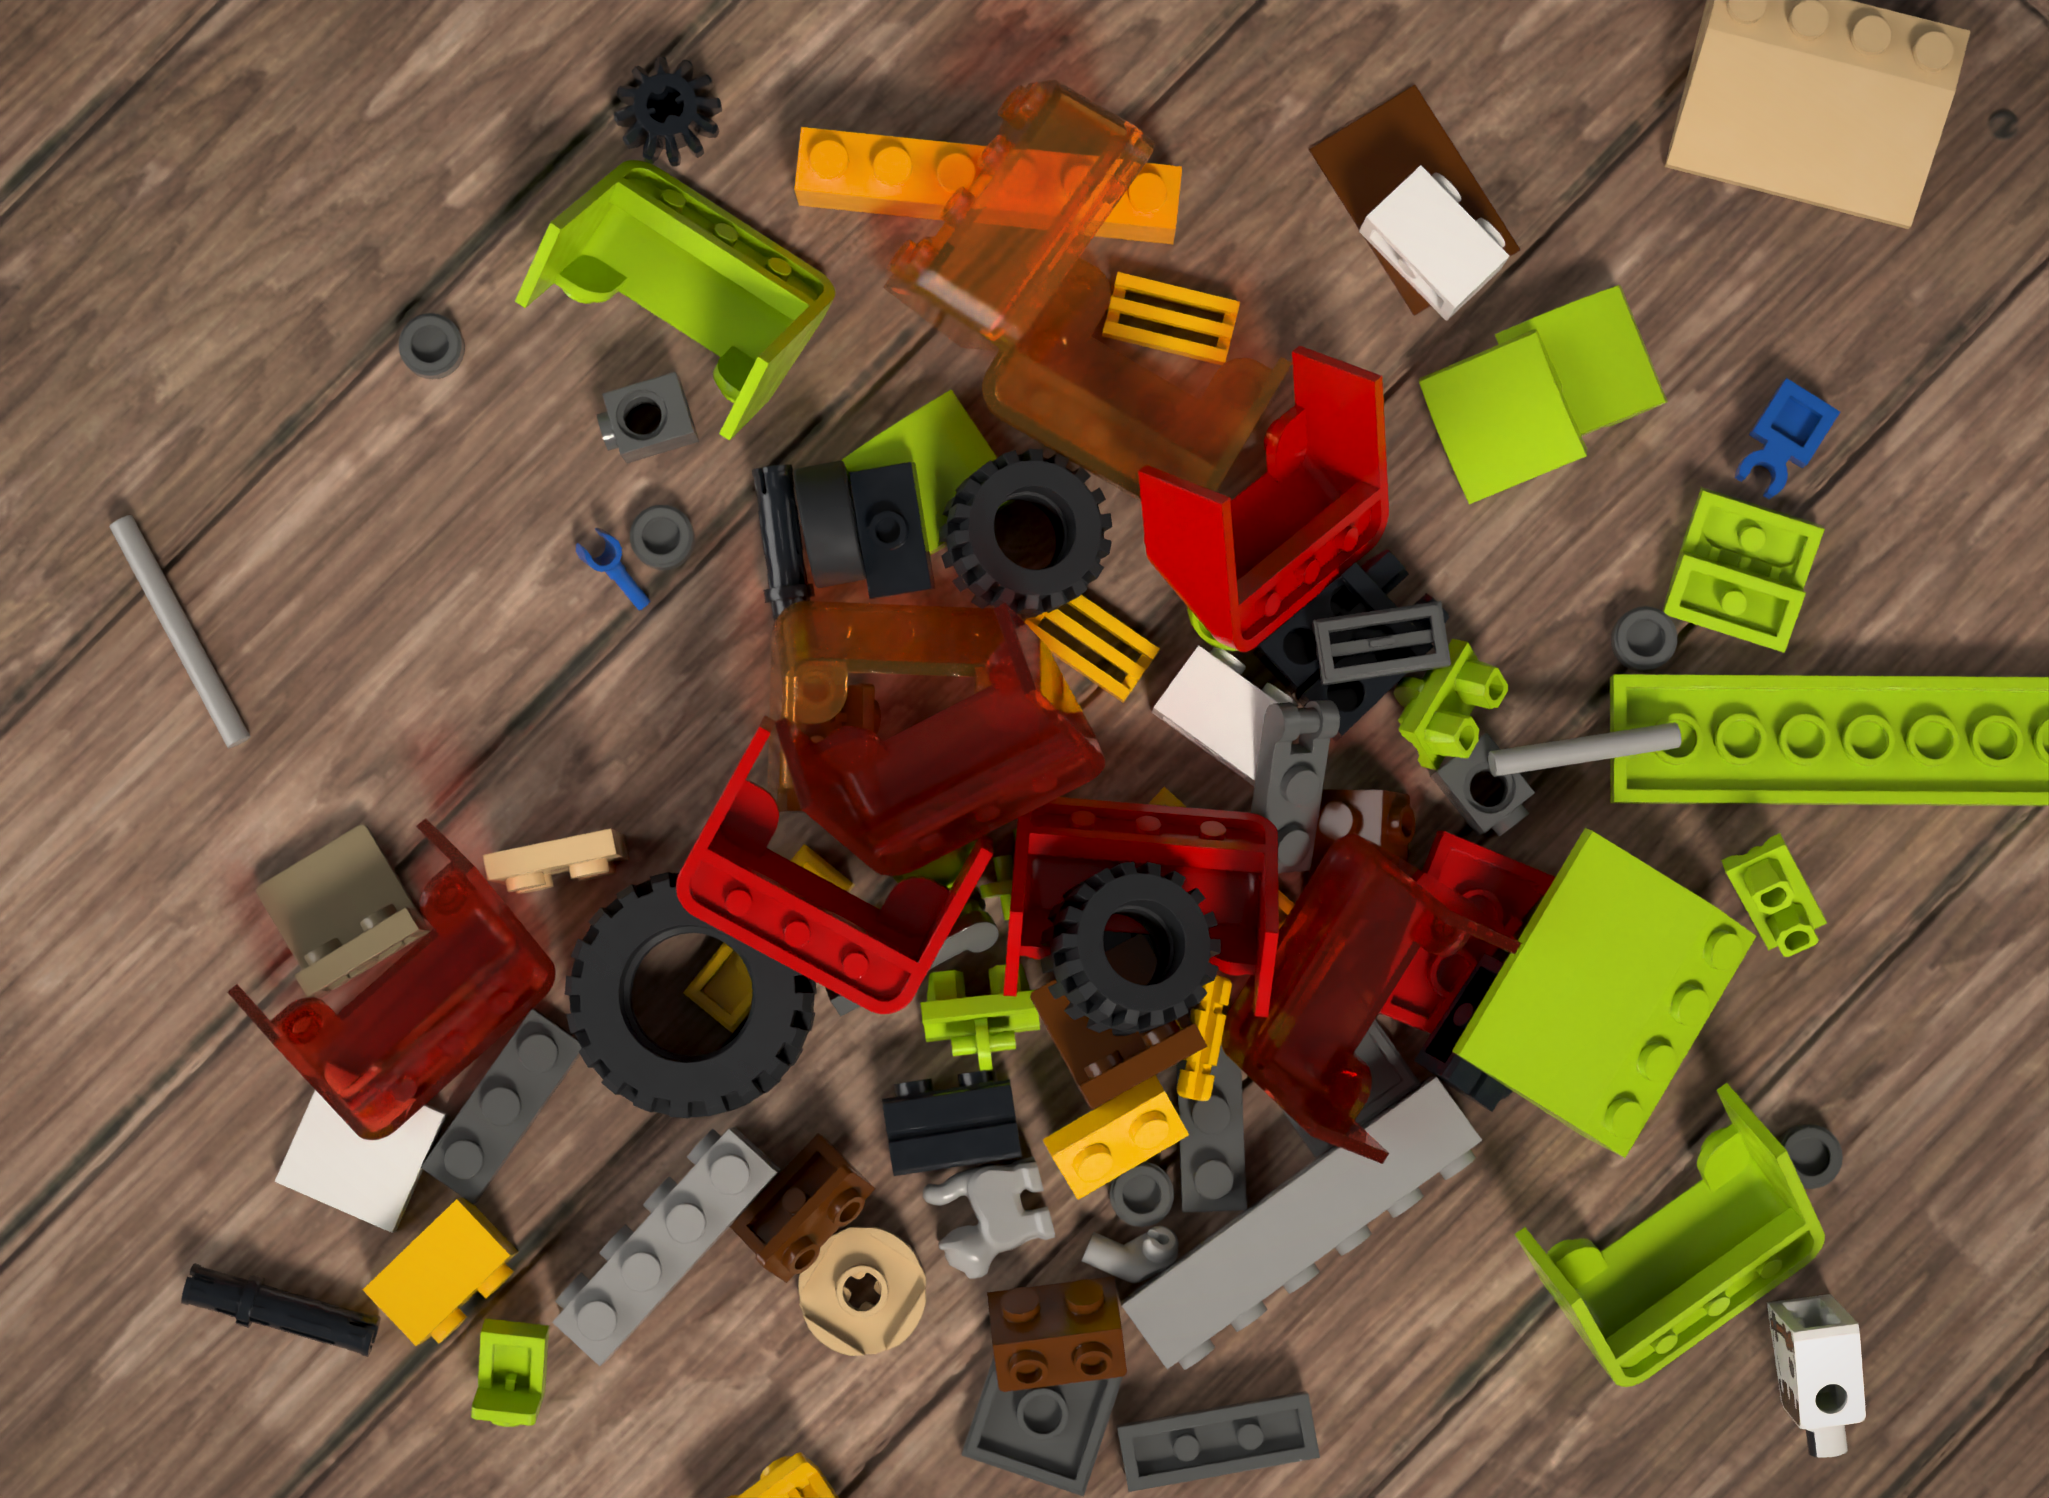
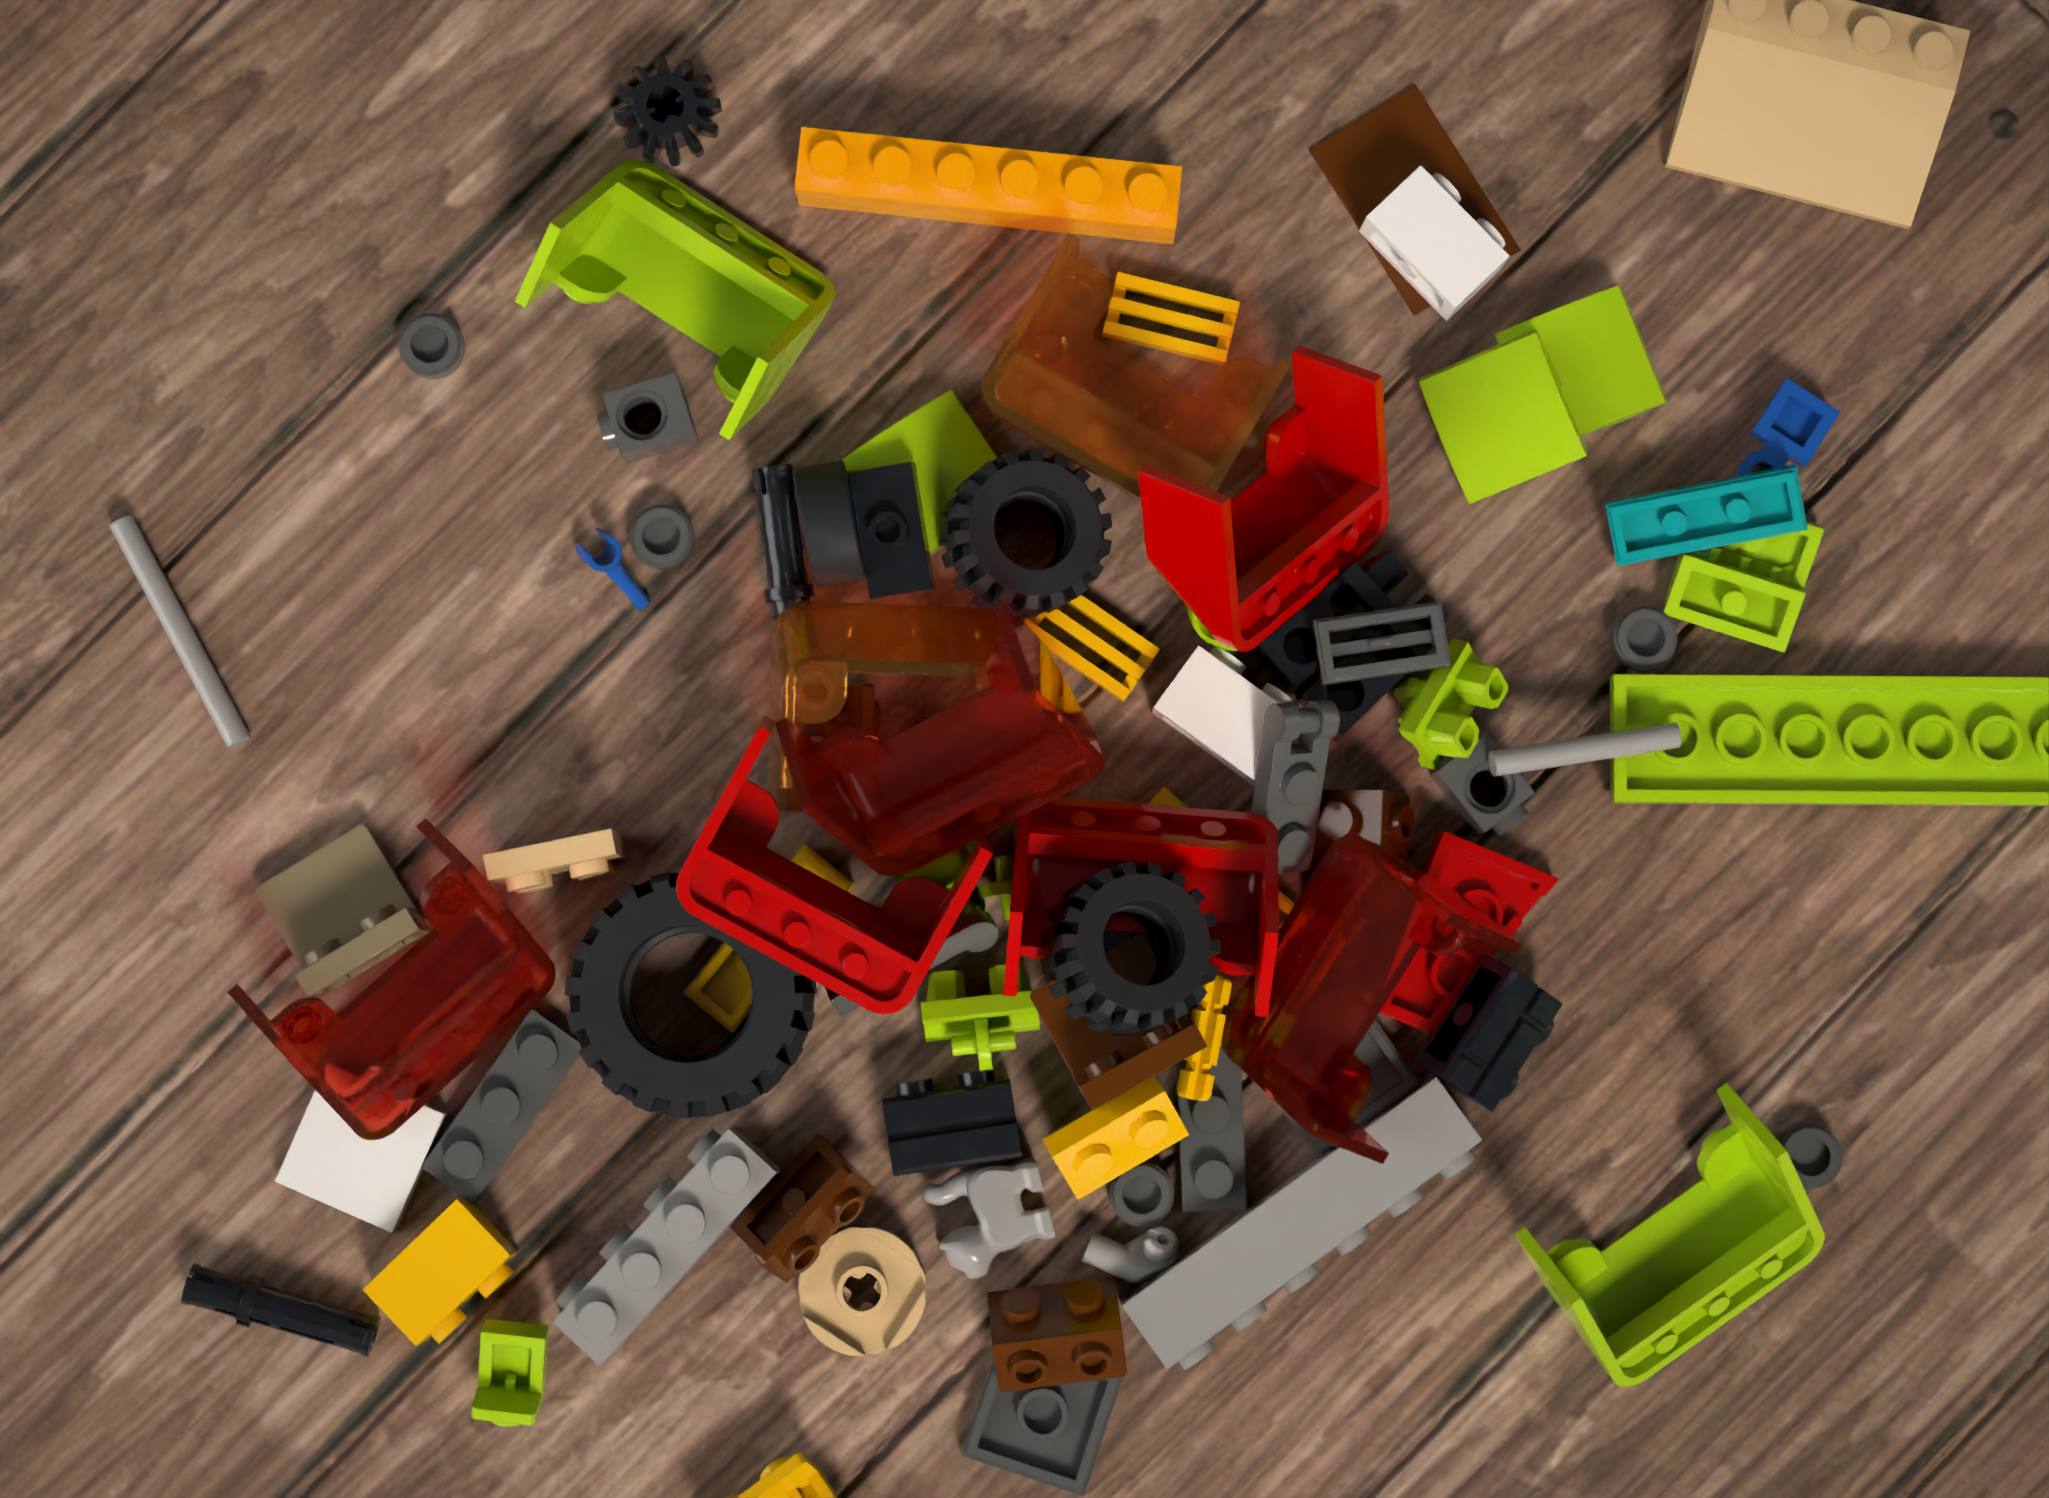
clear orange windscreen [883,80,1155,352] -> none
dark grey plate [1117,1391,1320,1492] -> none
lime slope [1452,828,1756,1158] -> none
lime hips [1721,833,1827,957] -> none
white torso [1767,1294,1866,1457] -> none
none -> teal tile [1604,464,1808,566]

